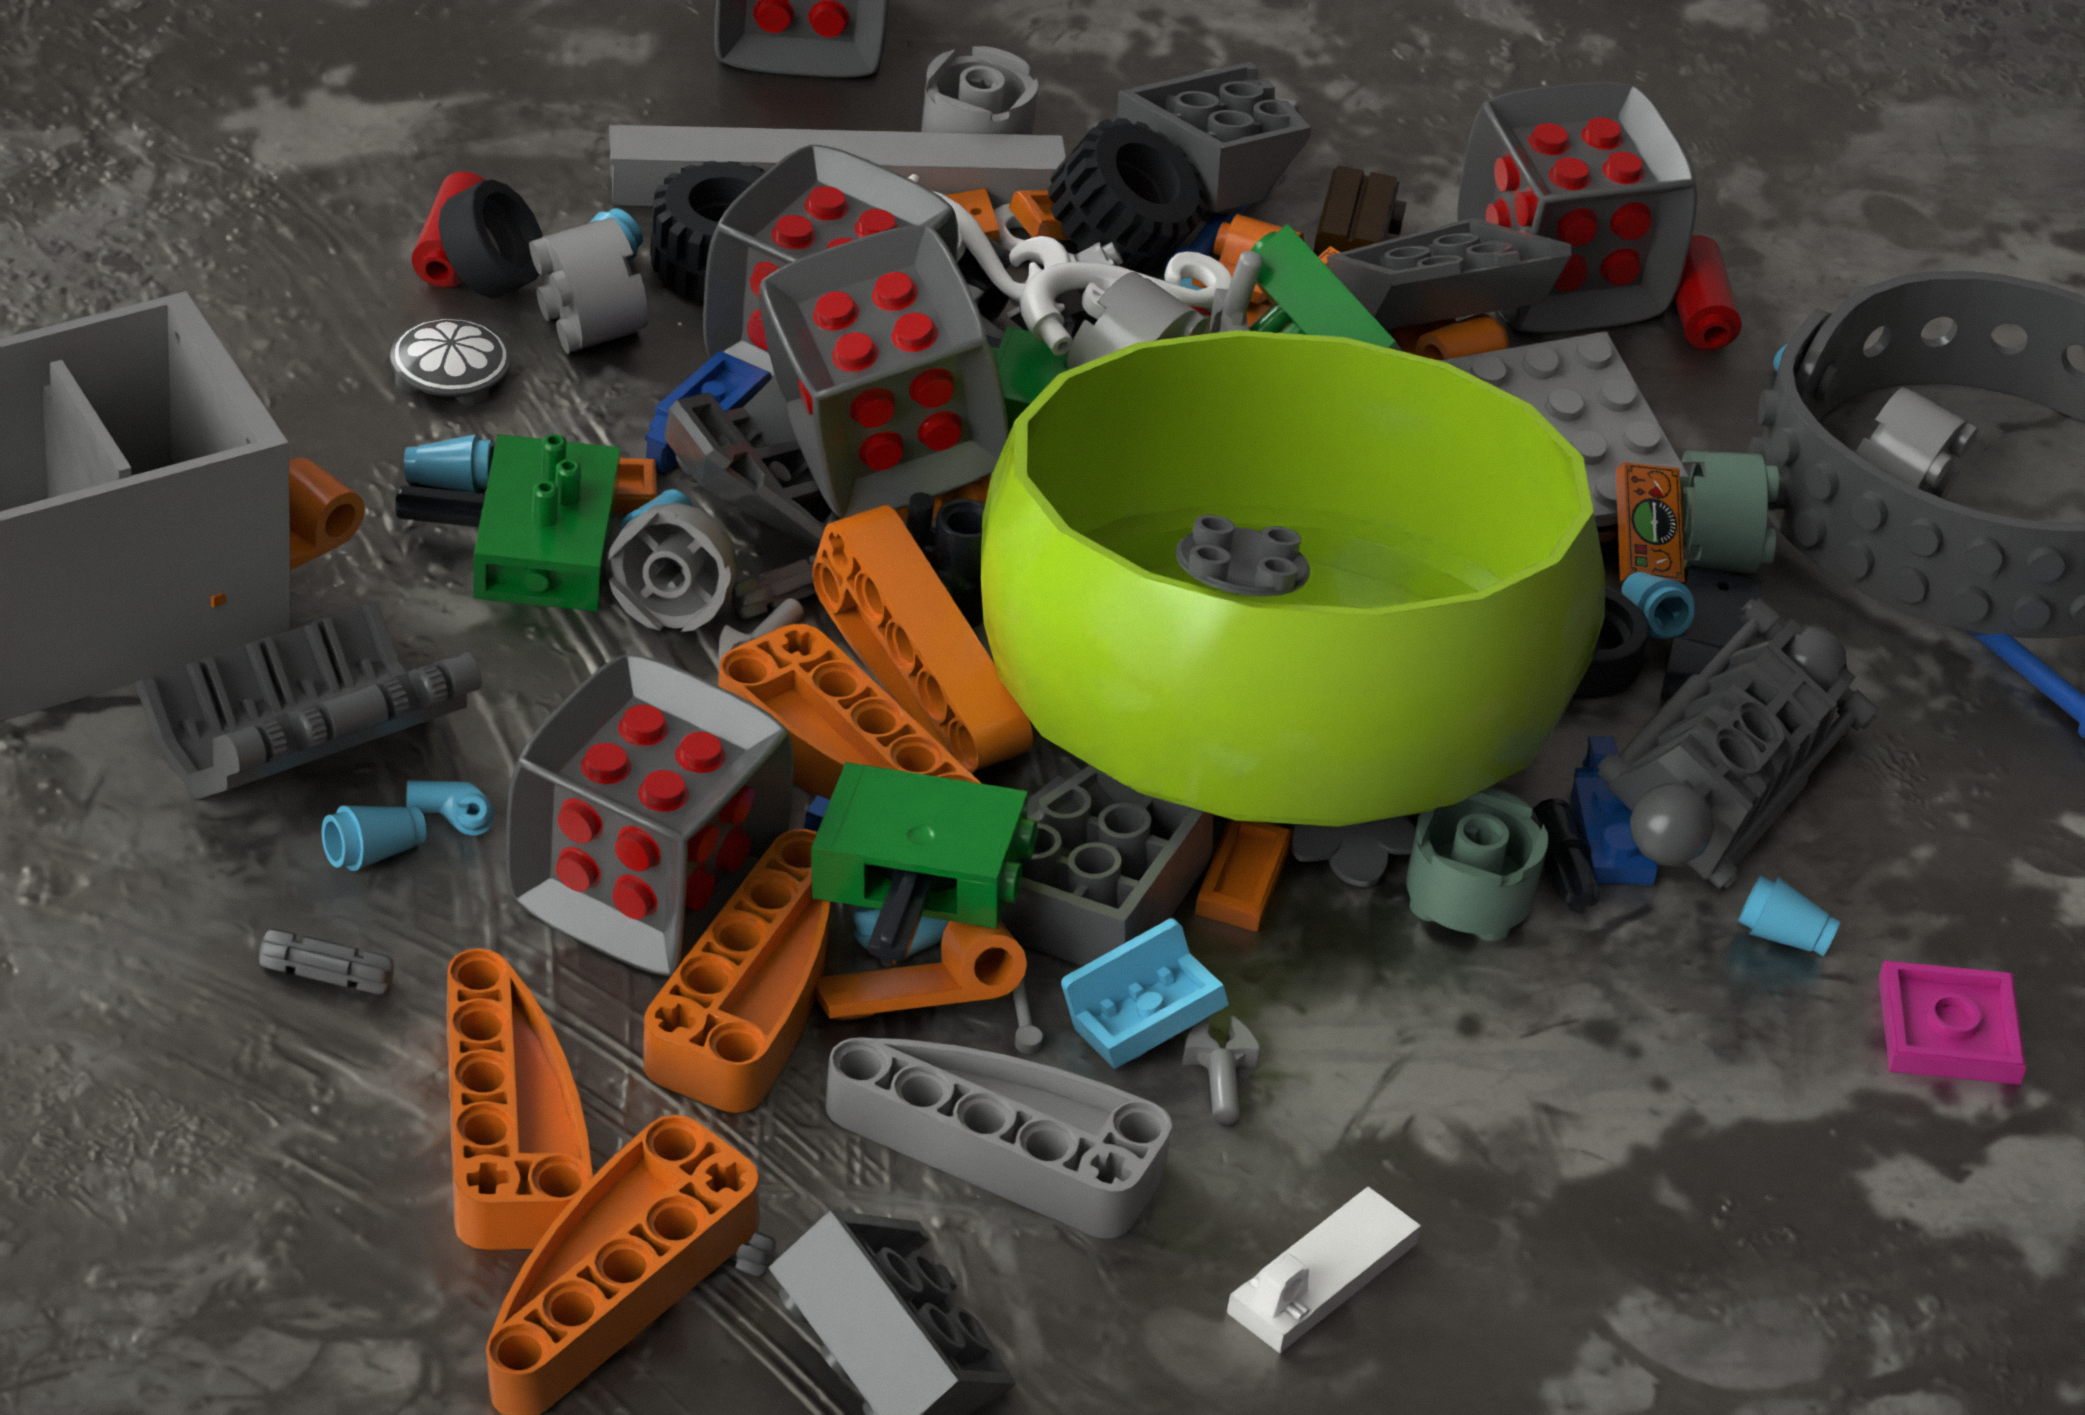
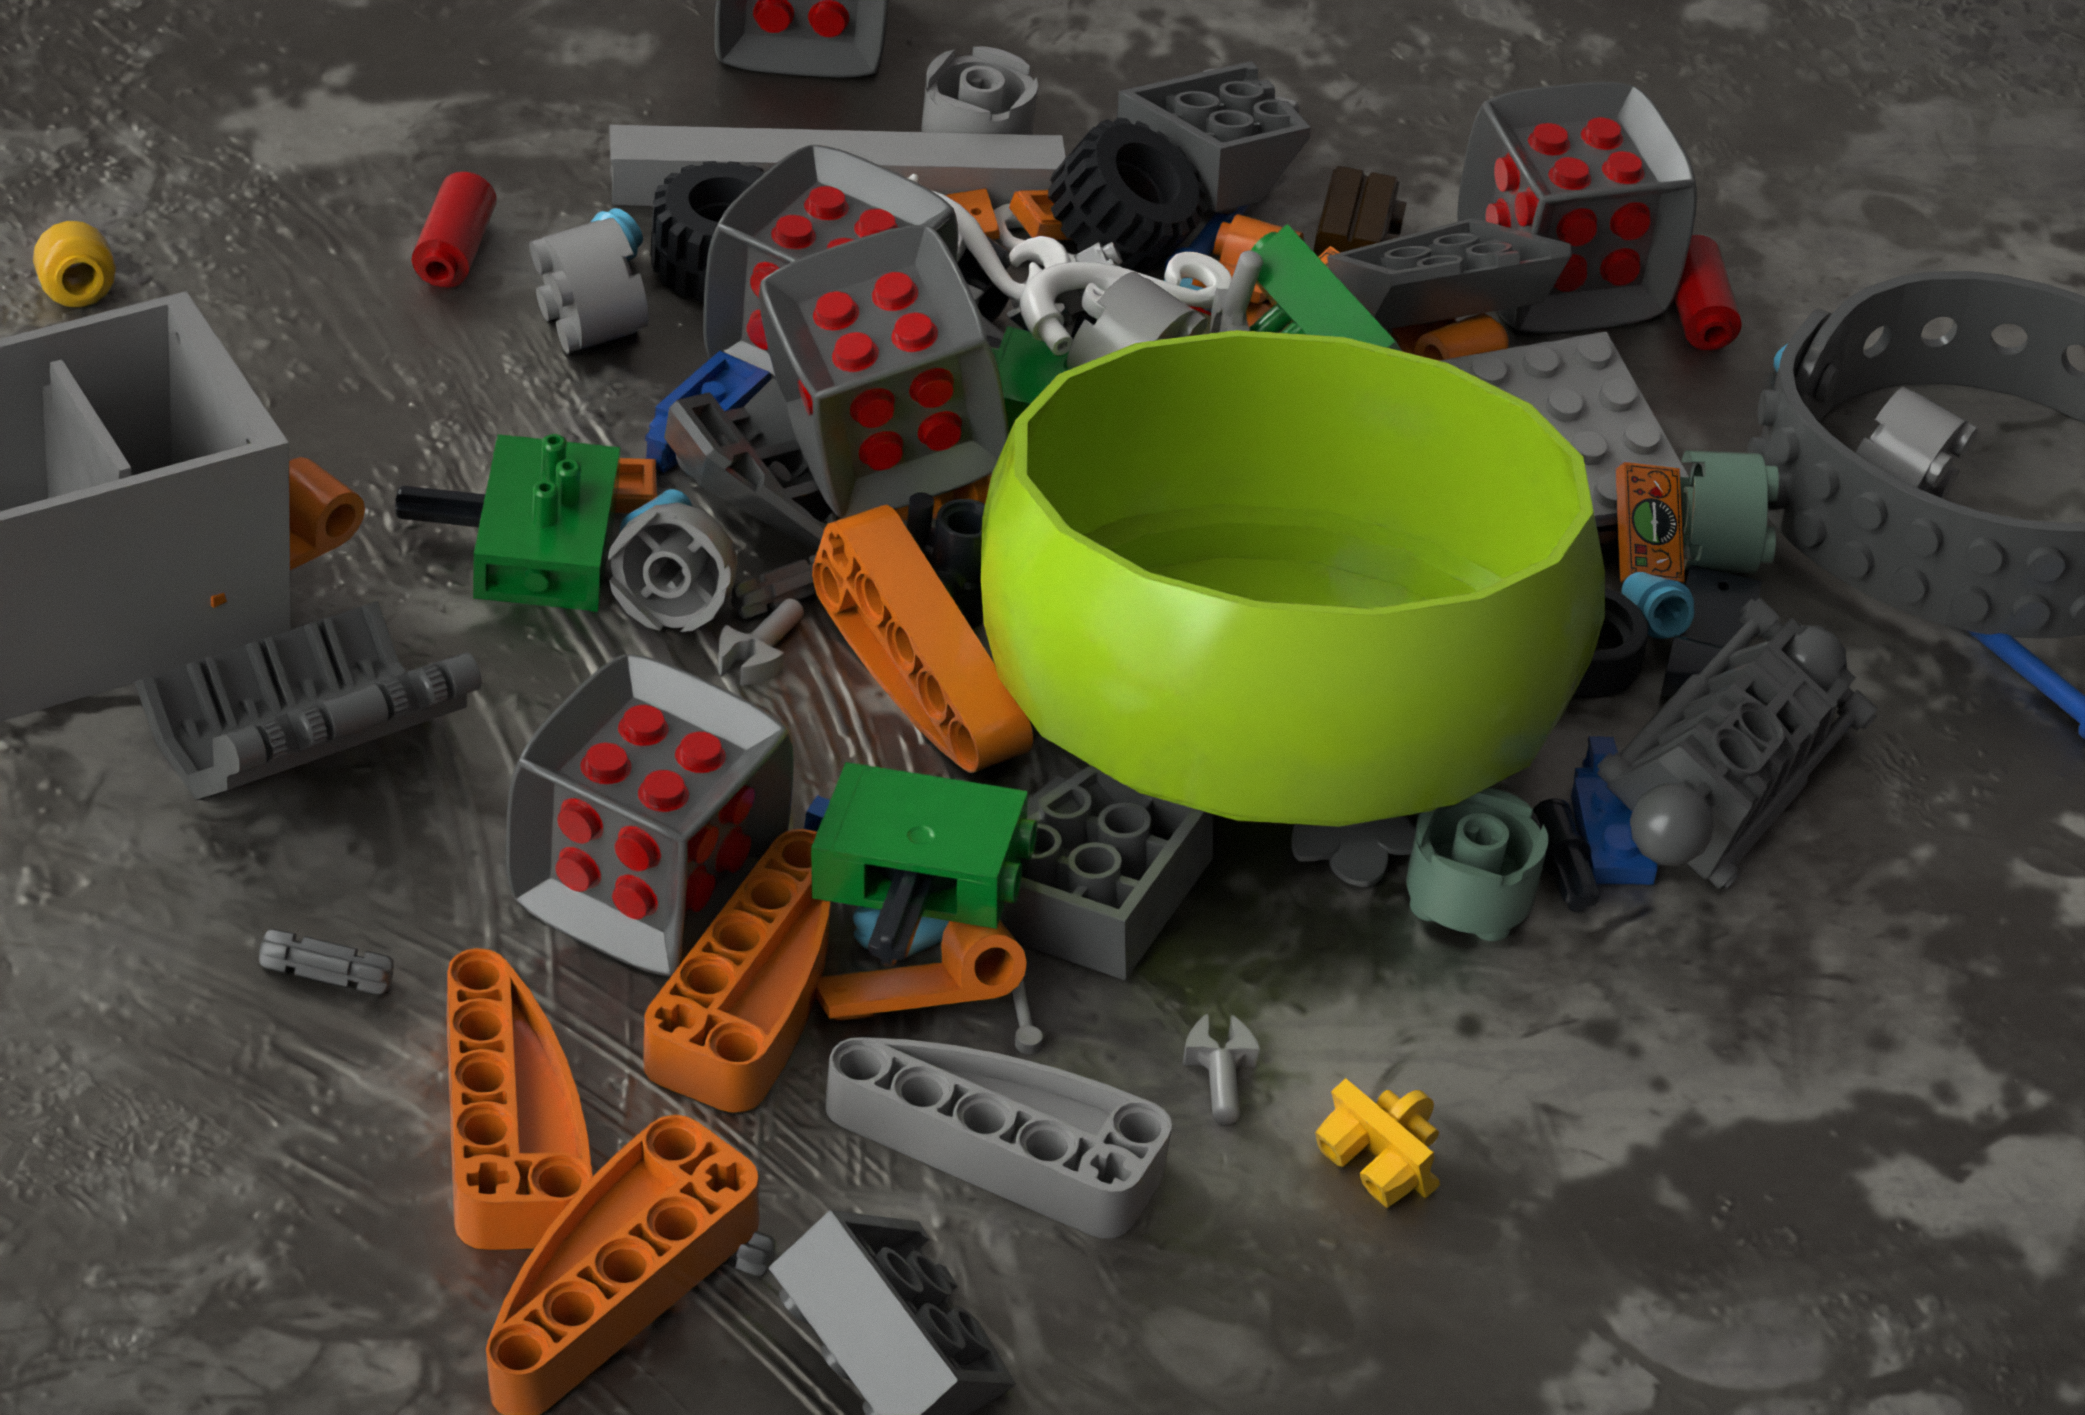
medium azure cone [321,806,427,871] -> none
dish [390,318,511,405] -> none
medium azure cone [404,434,495,494] -> none
medium azure arm [406,780,495,836] -> none
black tyre [438,179,543,299] -> none
orange beam [718,624,981,800] -> none
medium azure bracket [1061,918,1229,1069] -> none
dark grey dish [1176,515,1310,596] -> none
orange tile [1194,819,1293,932] -> none
white hinge [1227,1187,1421,1353] -> none
medium azure cone [1737,875,1841,956] -> none
dark pink tile [1879,960,2026,1085] -> none
none -> yellow head [33,220,116,308]
none -> yellow hips [1315,1078,1440,1208]

